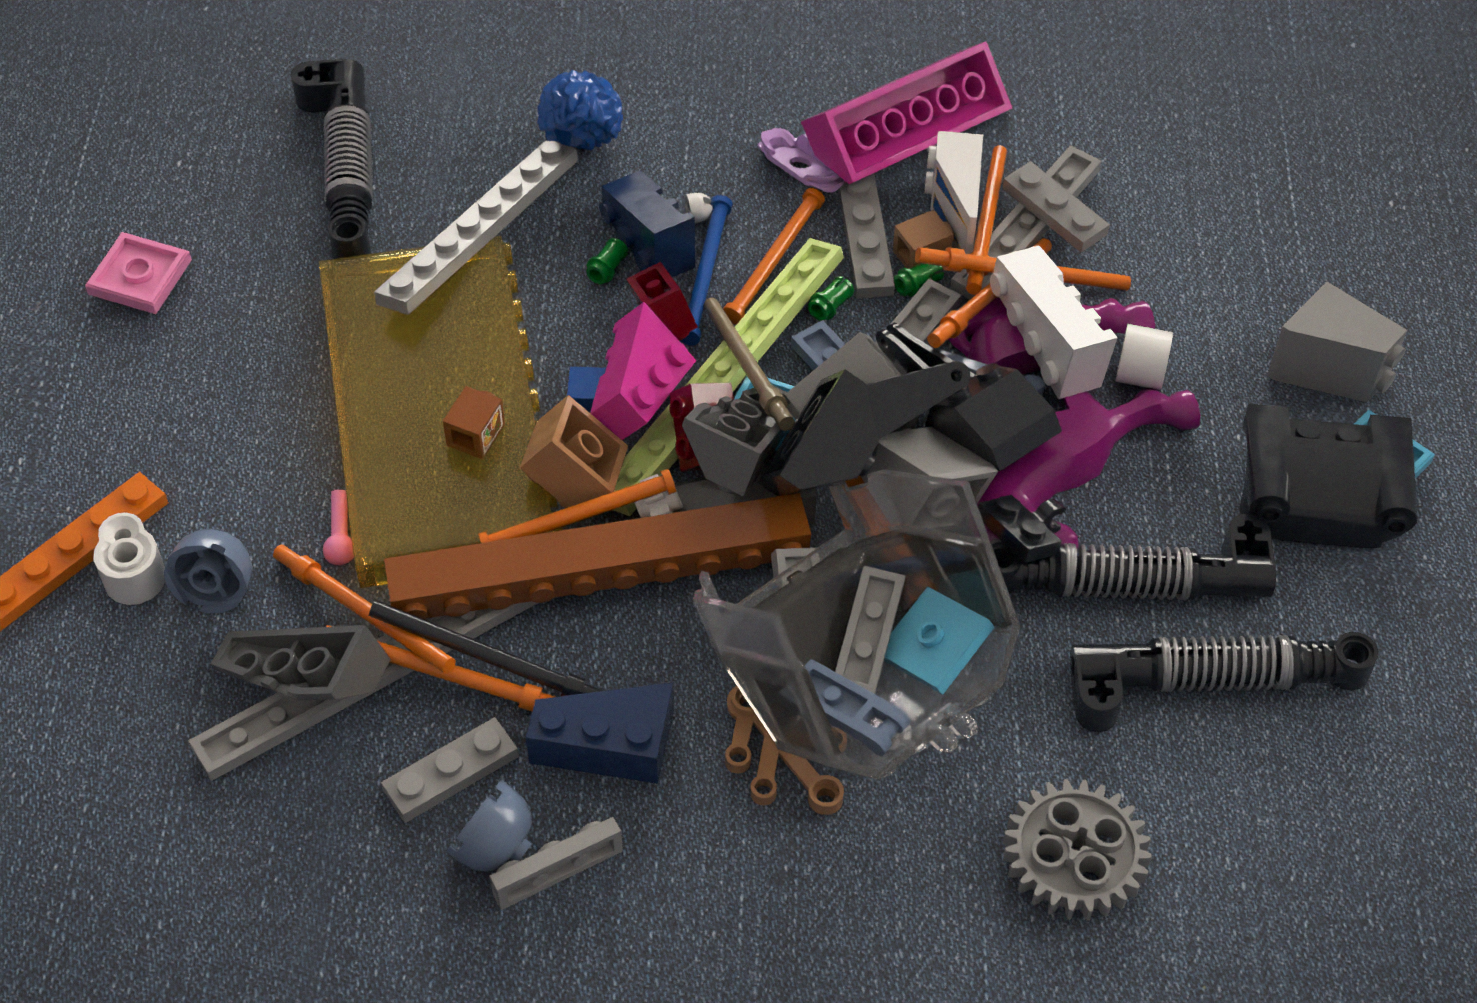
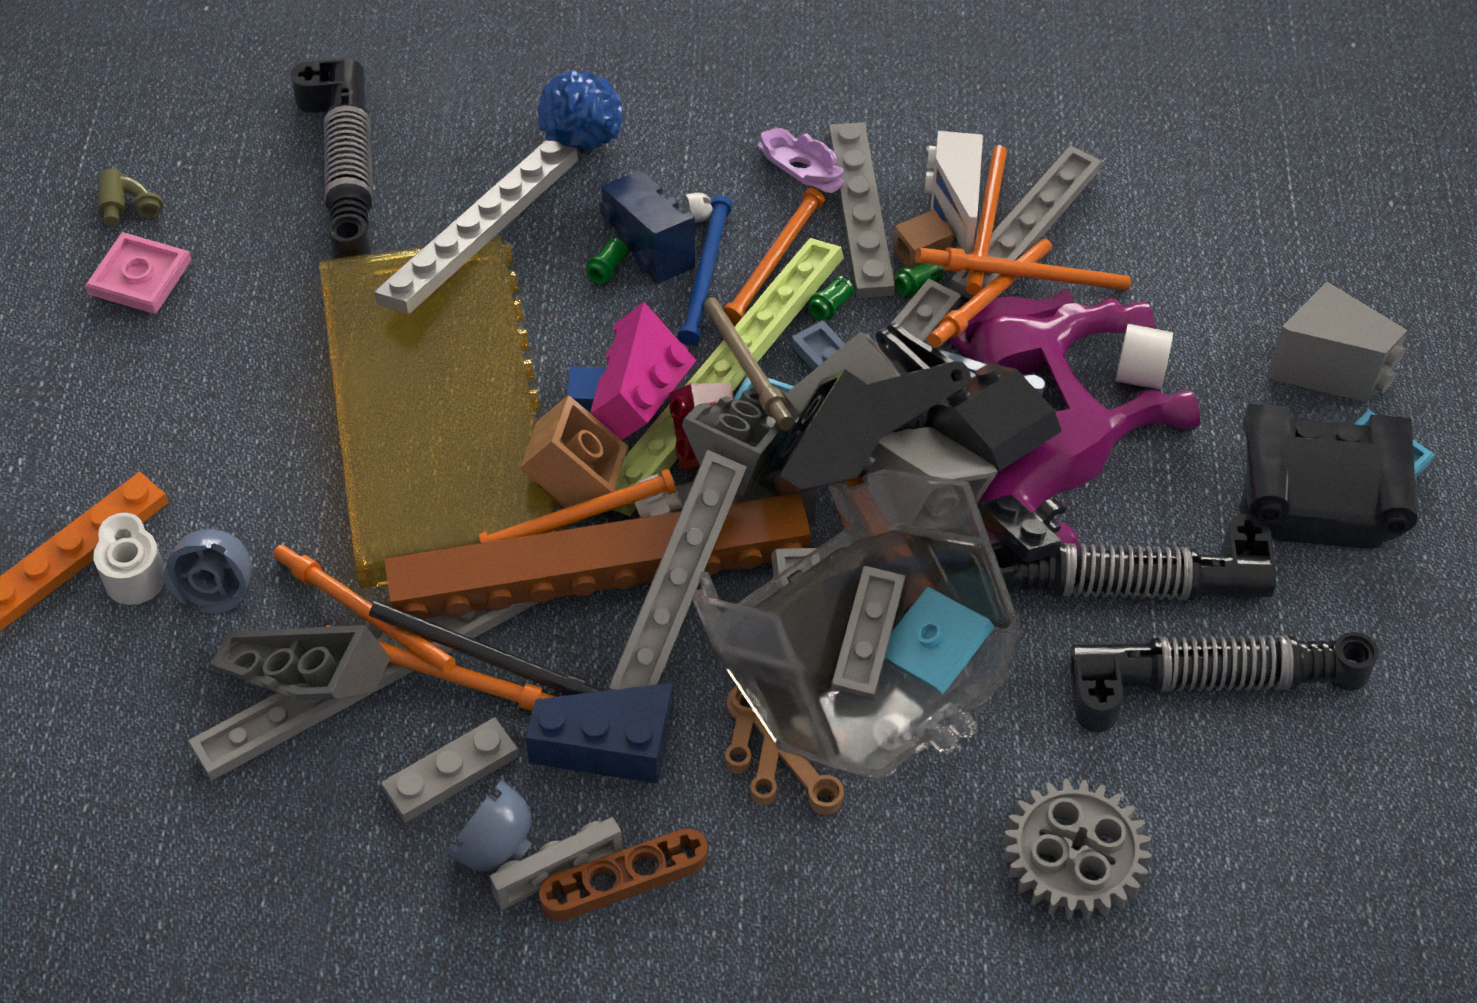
bright pink bar [323,490,356,566] -> none
dark orange brick [443,386,505,459] -> none
dark red brick [626,262,698,341] -> none
sand blue plate [784,659,911,756] -> none
dark pink slope [801,41,1012,184] -> none
white wedge [990,246,1118,399] -> none
light grey plate [1002,161,1110,253] -> none
none -> olive plant [98,169,163,226]
none -> dark orange beam [539,828,708,921]
none -> light grey plate [608,450,747,690]

